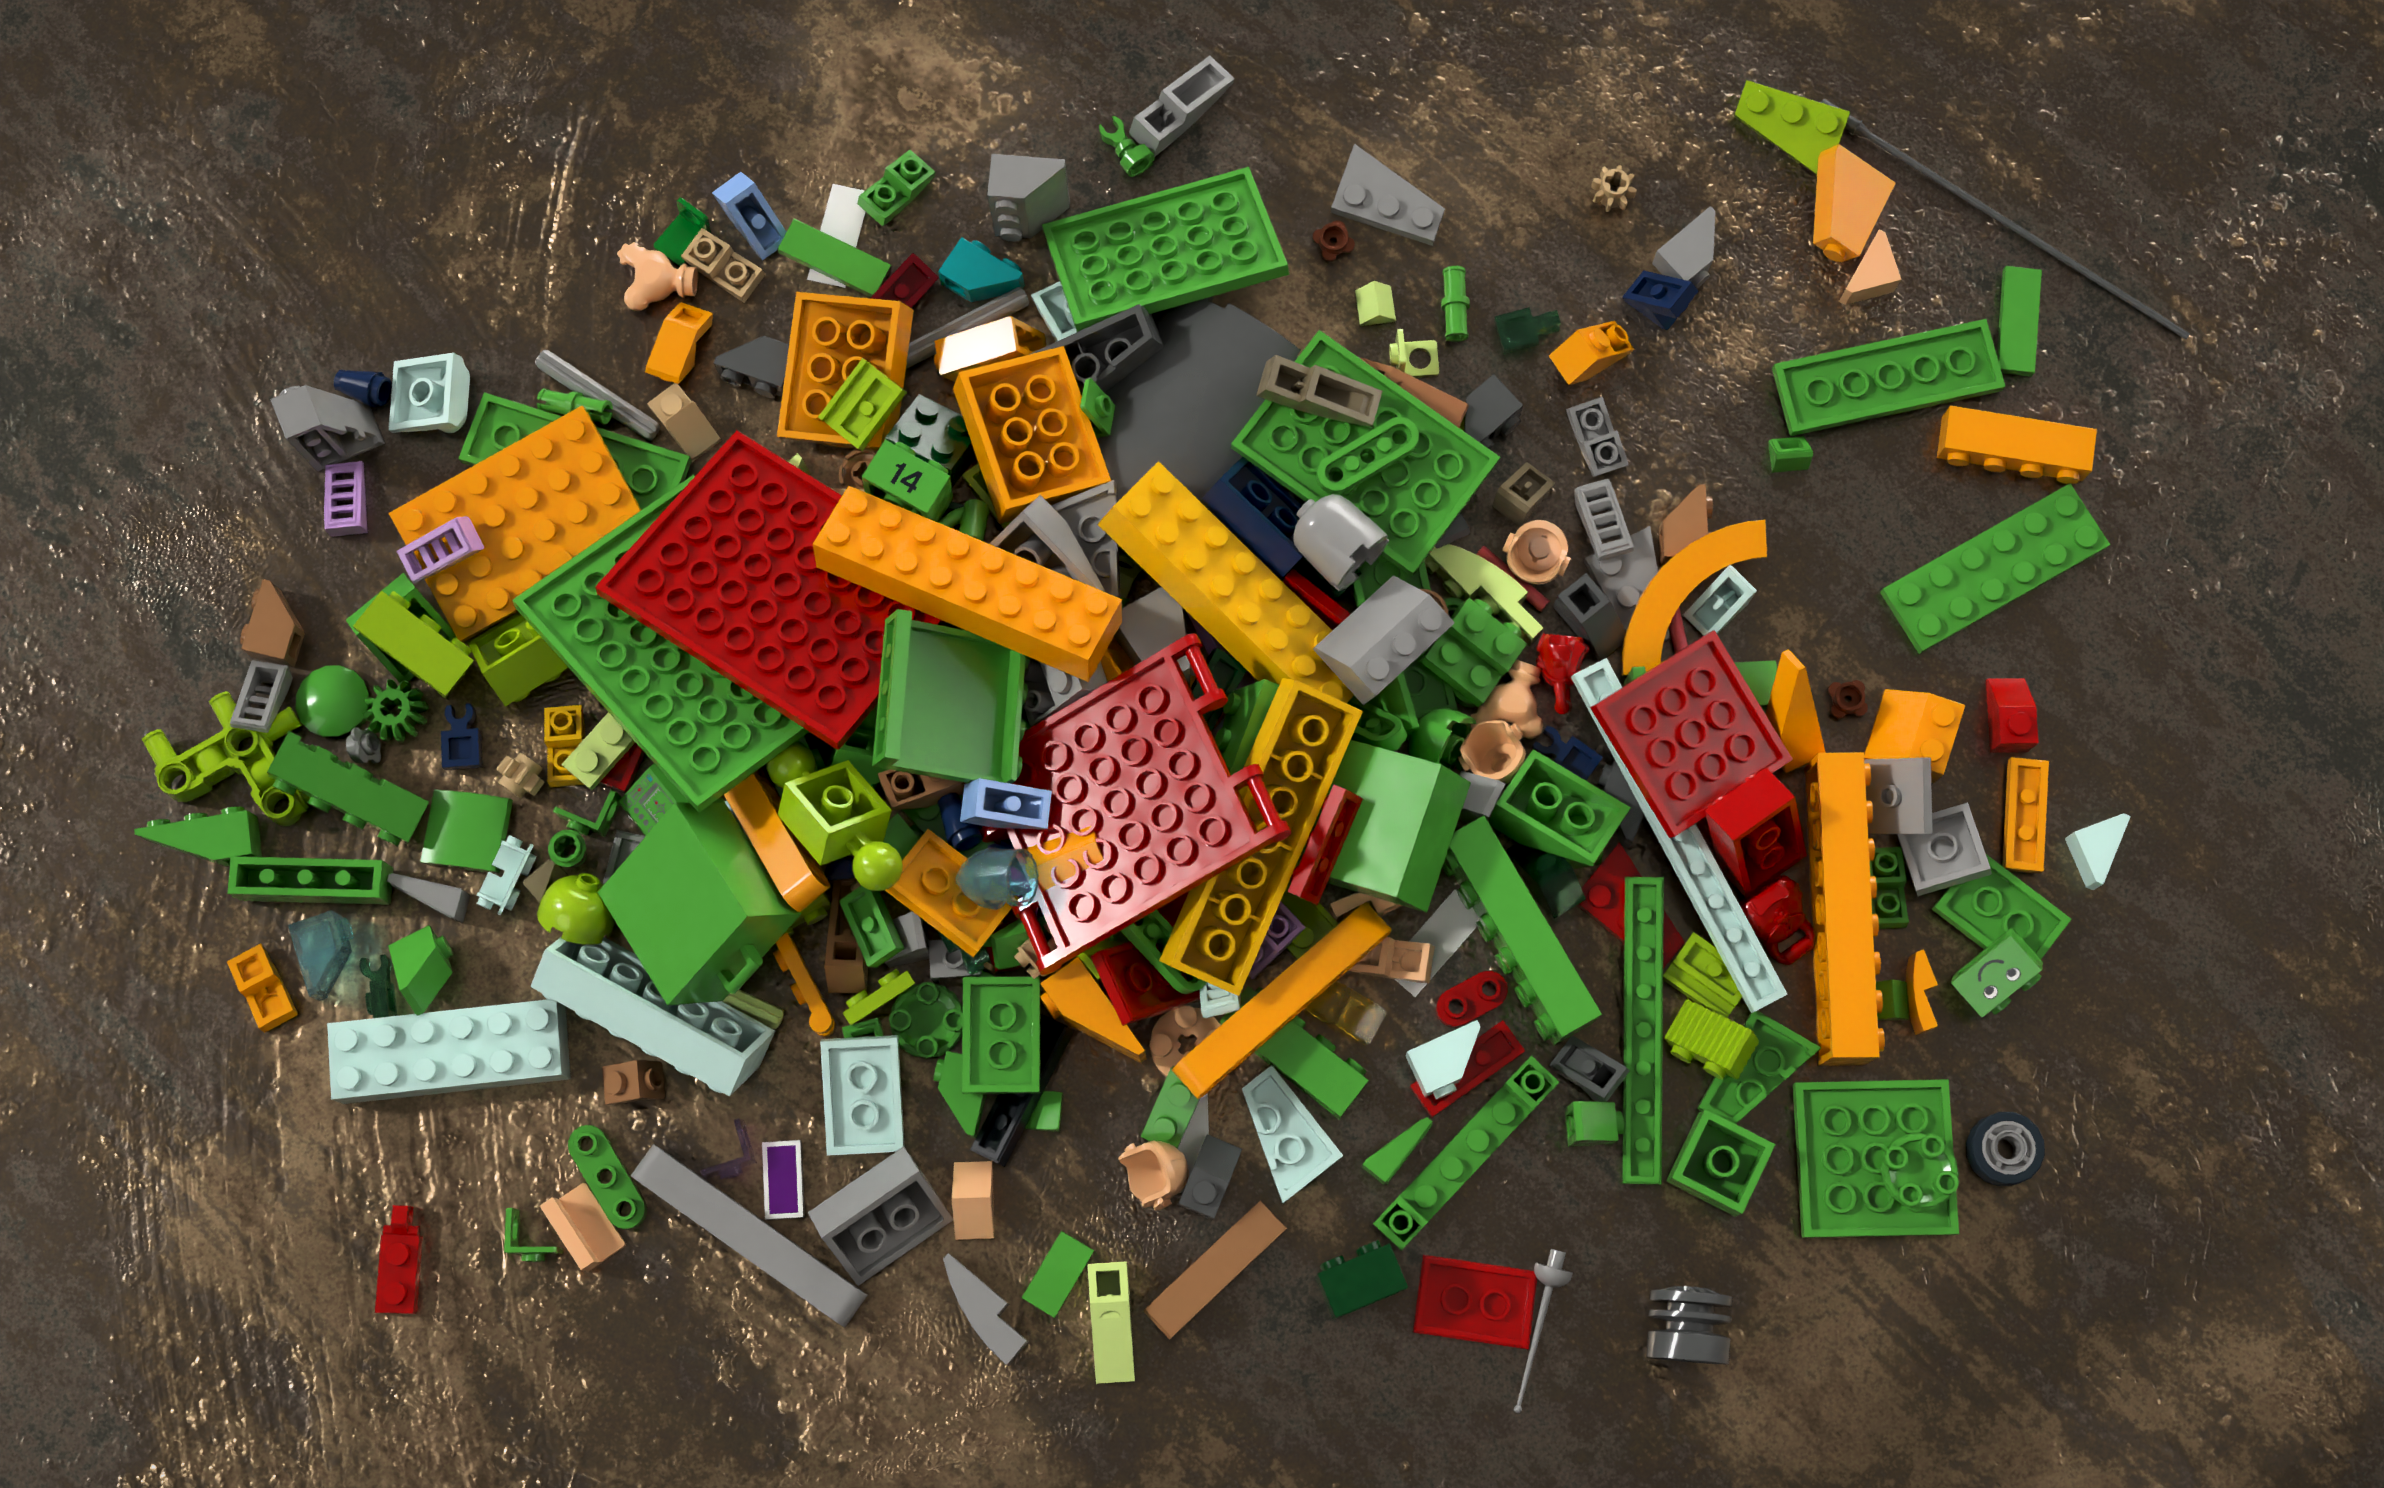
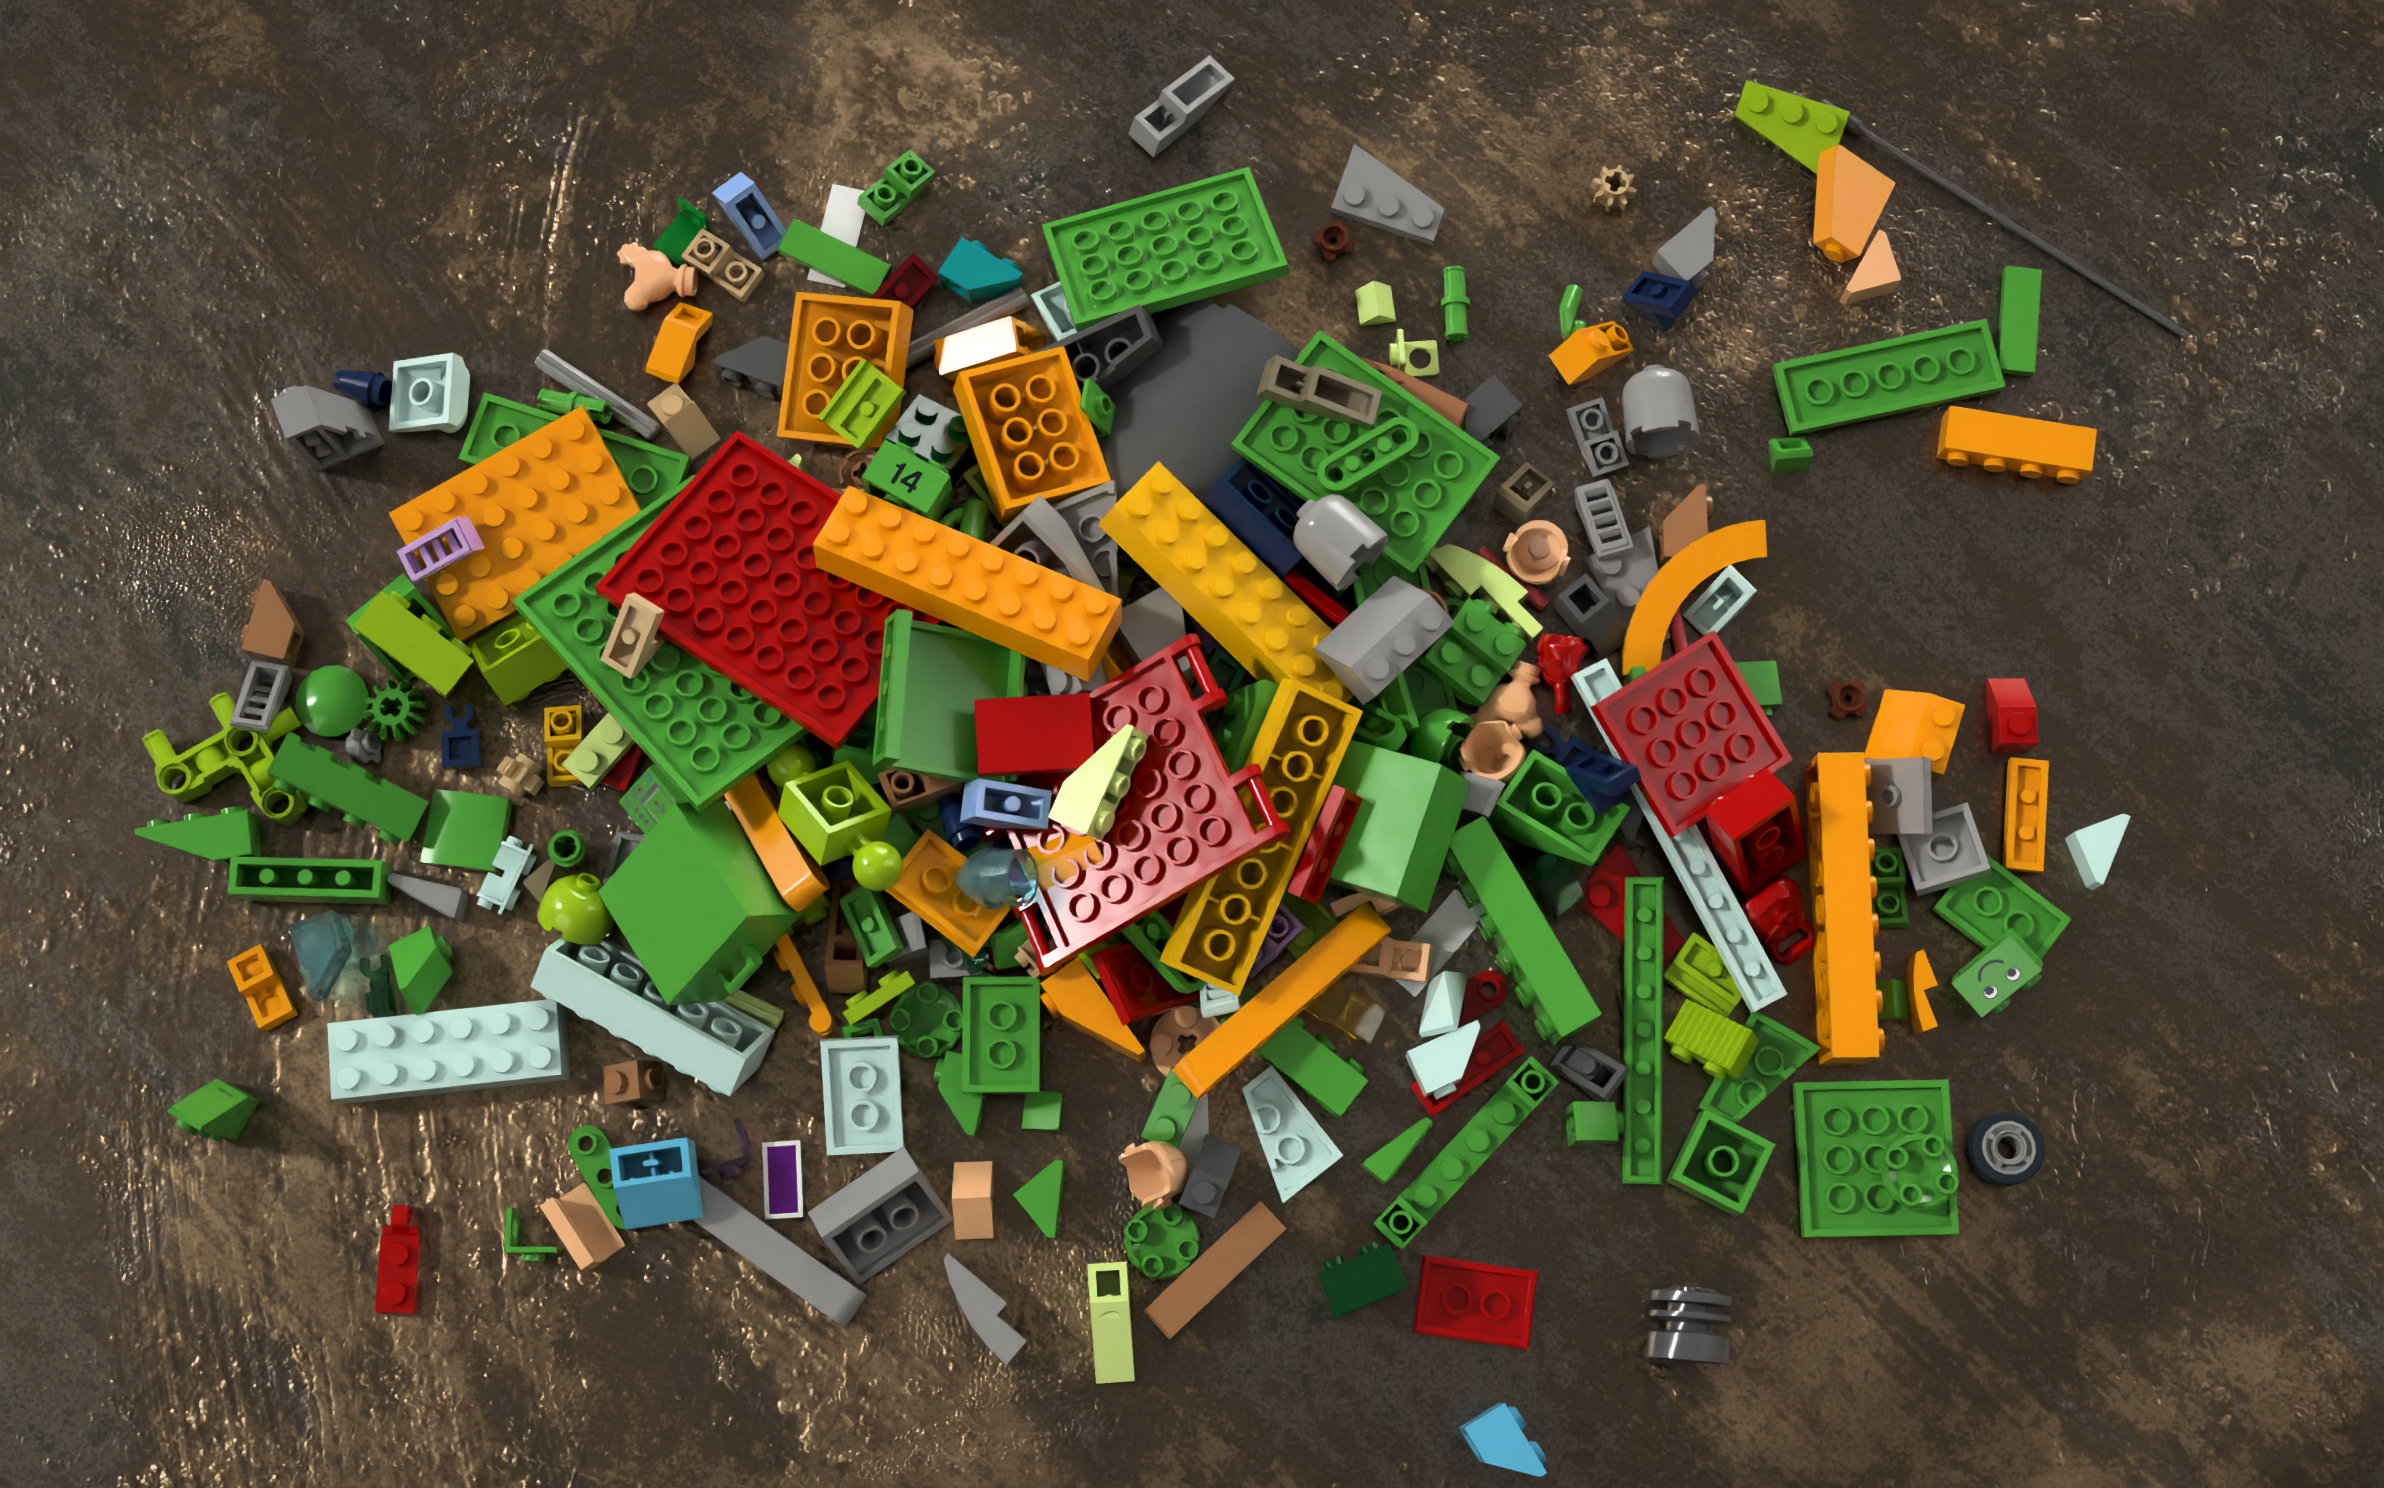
lavender slope [324,461,368,537] -> none
bright green bracket [553,790,622,837] -> none
black tile [970,1014,1075,1167] -> none
light grey slope [987,154,1070,242] -> none
bright green tile [1022,1231,1095,1318] -> none
bright green piece [1099,116,1155,177] -> none
clear green plate [1494,307,1561,354] -> none
light grey sword [1514,1249,1573,1413] -> none
light orange slope [1766,649,1826,773] -> none
bright green plate [1880,483,2110,654] -> none
none -> bright green slope [167,1079,260,1142]
none -> tan slope [600,592,666,679]
none -> medium azure slope [609,1137,703,1230]
none -> red tile [974,693,1094,777]
none -> bright green slope [1013,1160,1065,1240]
none -> yellowish green slope [1048,724,1149,841]
none -> bright green dish [1124,1203,1201,1280]
none -> light aqua slope [1419,971,1467,1038]
none -> medium azure slope [1458,1403,1548,1477]
none -> bright green arm [1559,284,1586,339]
none -> dark blue slope [1565,751,1642,814]
none -> light grey cylinder [1622,364,1700,458]

